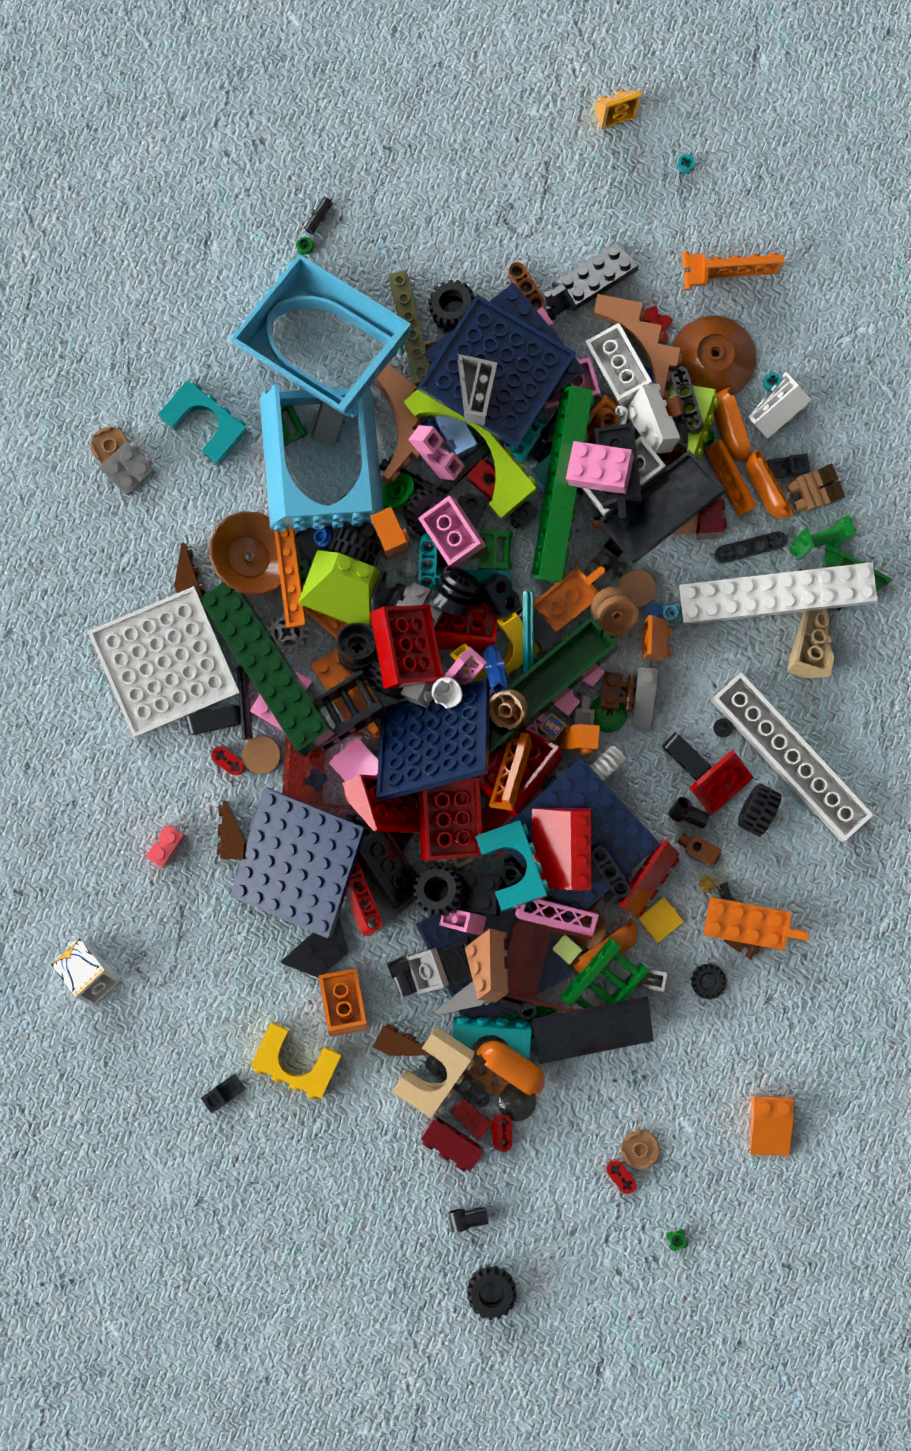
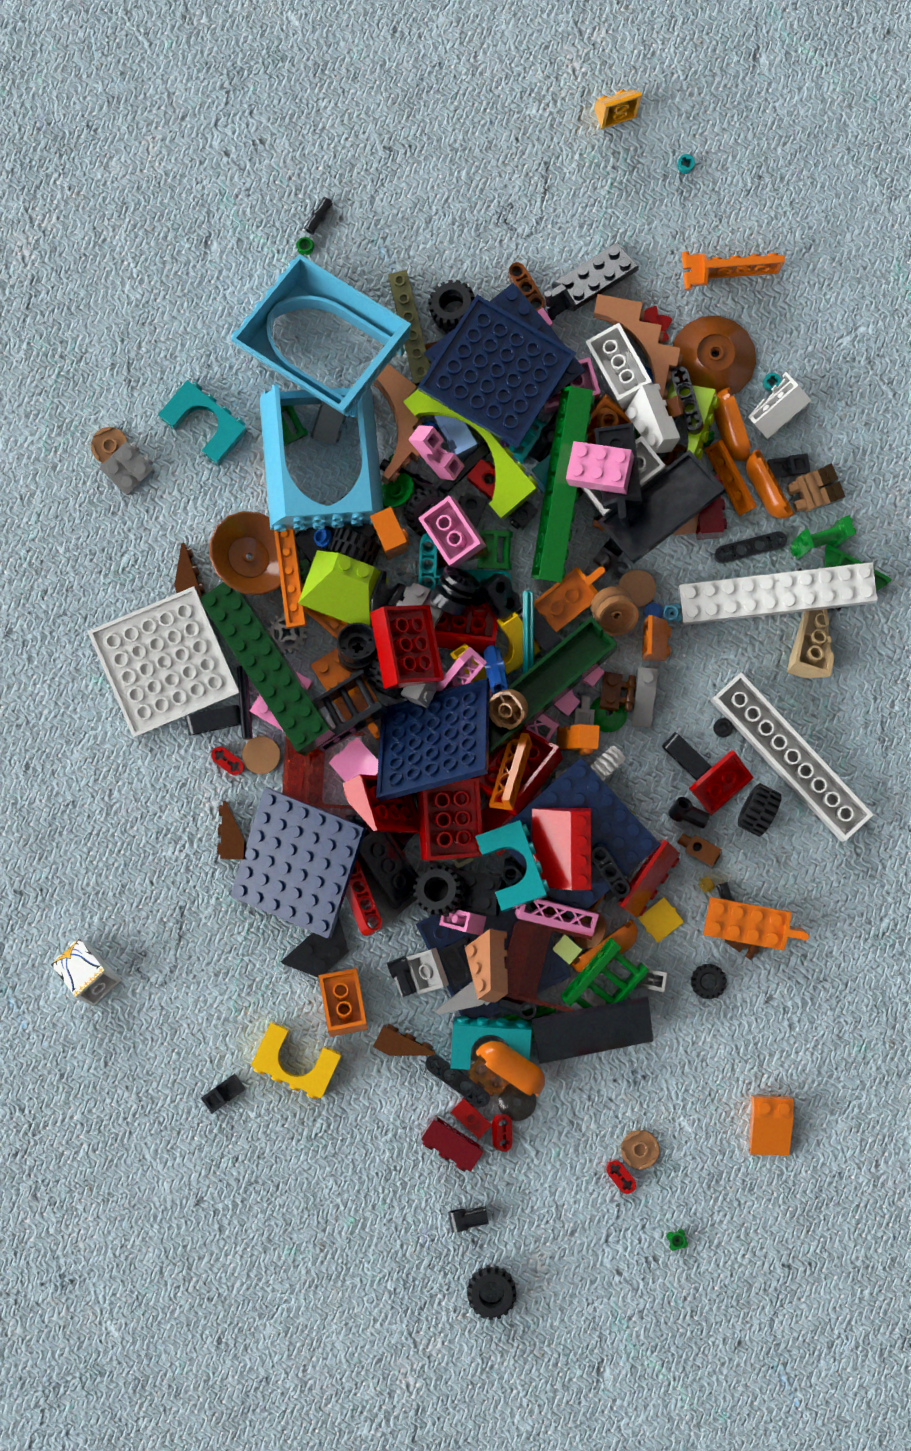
coral piece [146,824,186,868] -> none
dark blue plate [305,768,328,791] -> none
tan arch [392,1026,475,1118] -> none
white hair [431,677,463,708] -> none
light grey wedge [458,354,497,425] -> none
tile [540,712,567,740] -> none
white arm [615,405,629,425] -> none

